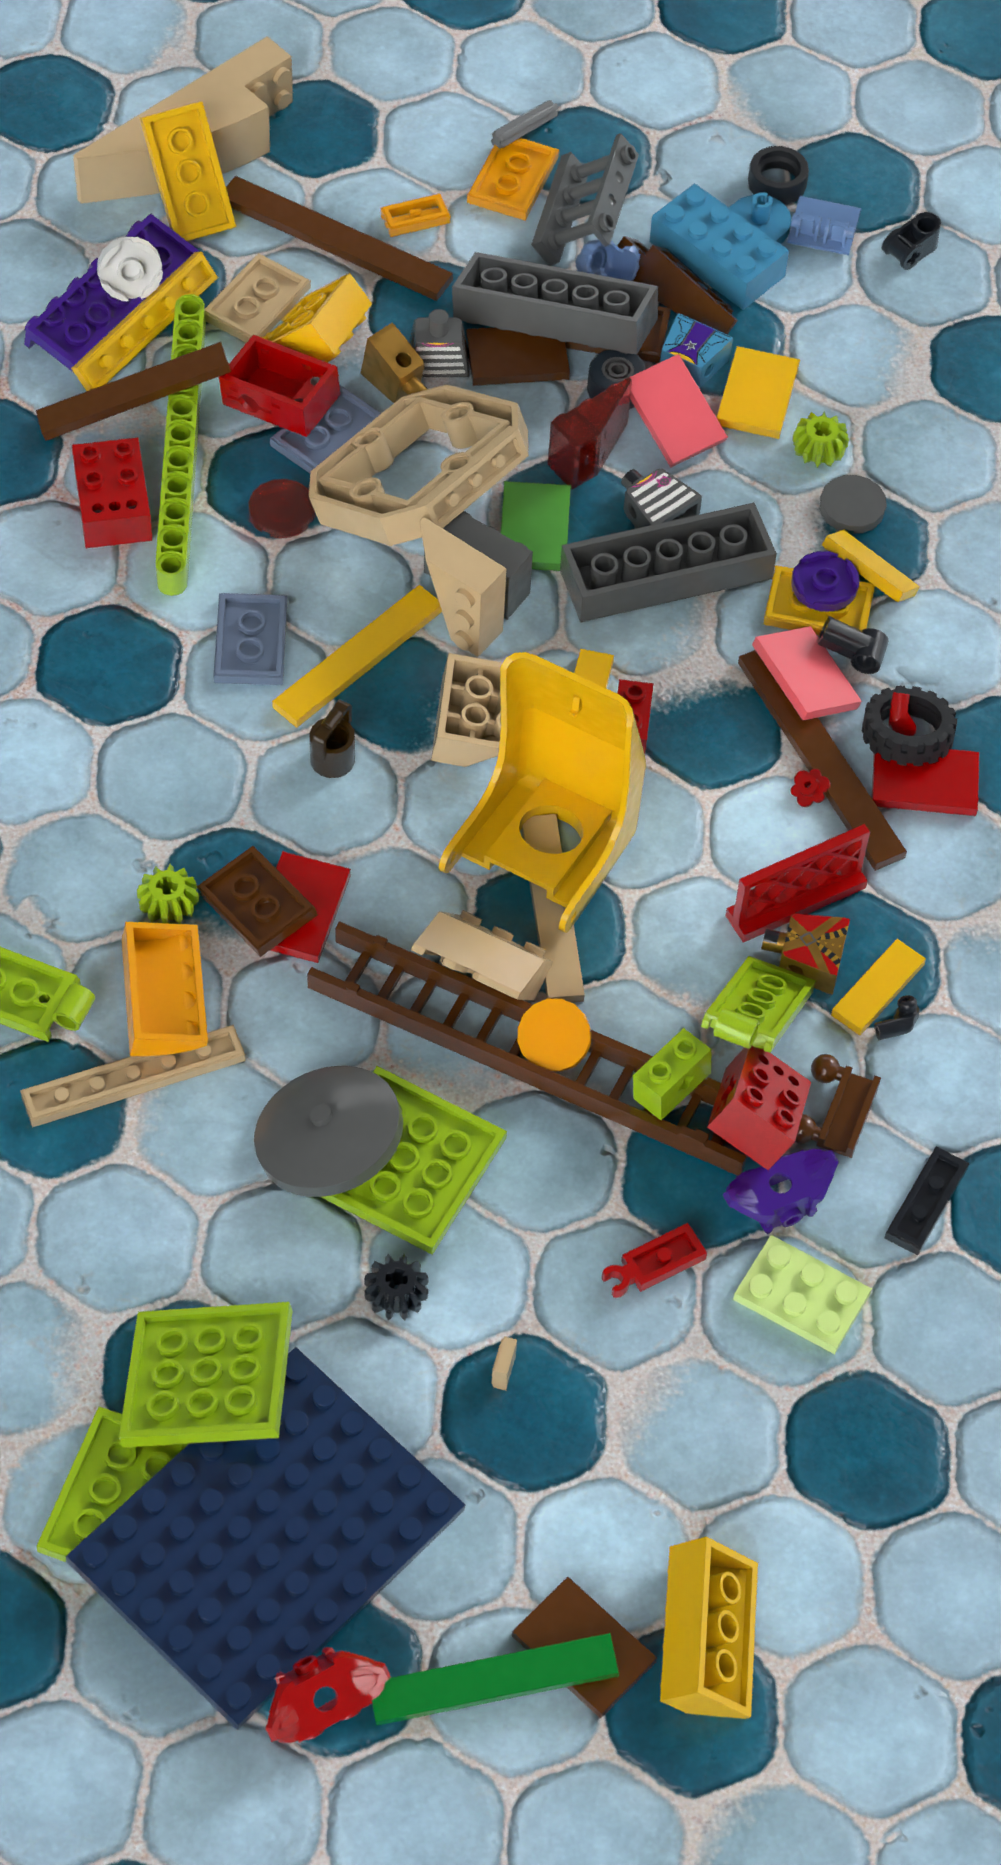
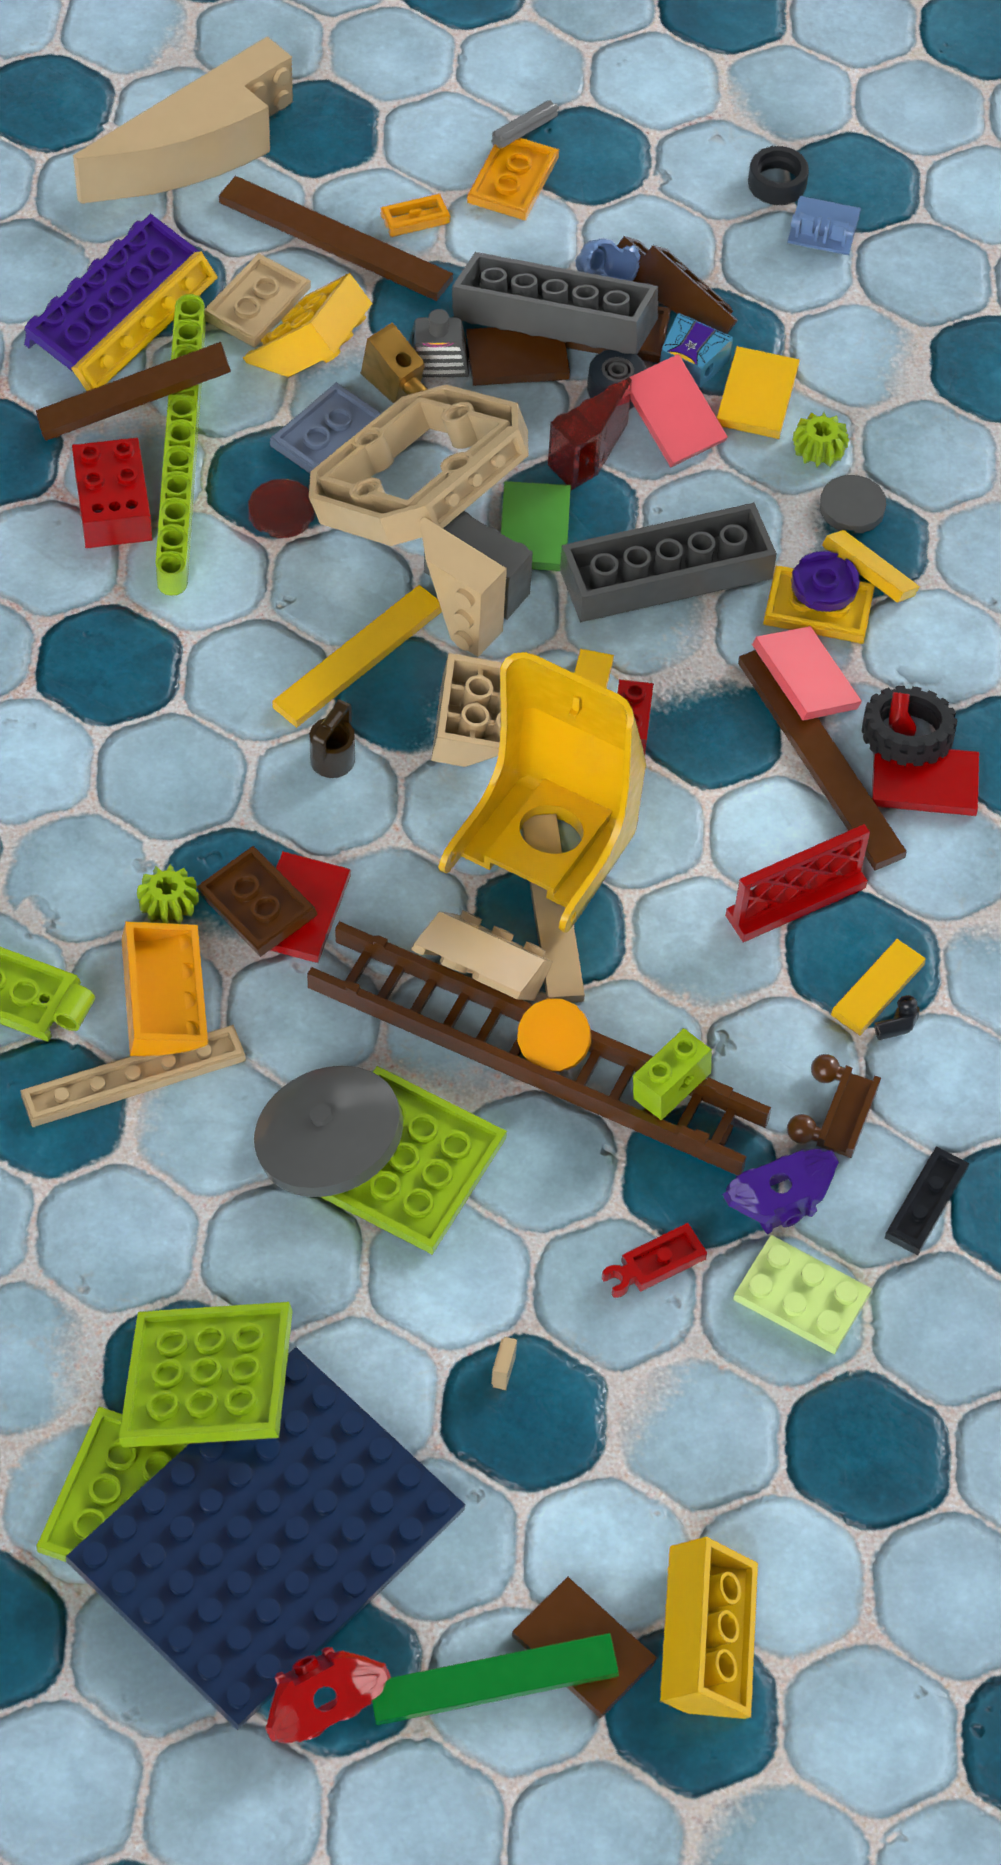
white tile [97,237,163,301] -> none
yellow plate [139,101,236,241] -> none
sand blue tile [214,593,288,685] -> none
red piece [219,334,341,437] -> none
black gear [364,1254,429,1321] -> none
dark grey fence [531,133,639,266] -> none
dark grey torso [621,469,702,529] -> none
dark azure brick [649,183,791,310] -> none
lime hinge [701,956,816,1053] -> none
red piece [707,1046,811,1170] -> none
torso [761,914,850,994] -> none
red plant [790,768,831,807] -> none
black piece [817,616,889,674] -> none
black piece [881,212,941,270] -> none

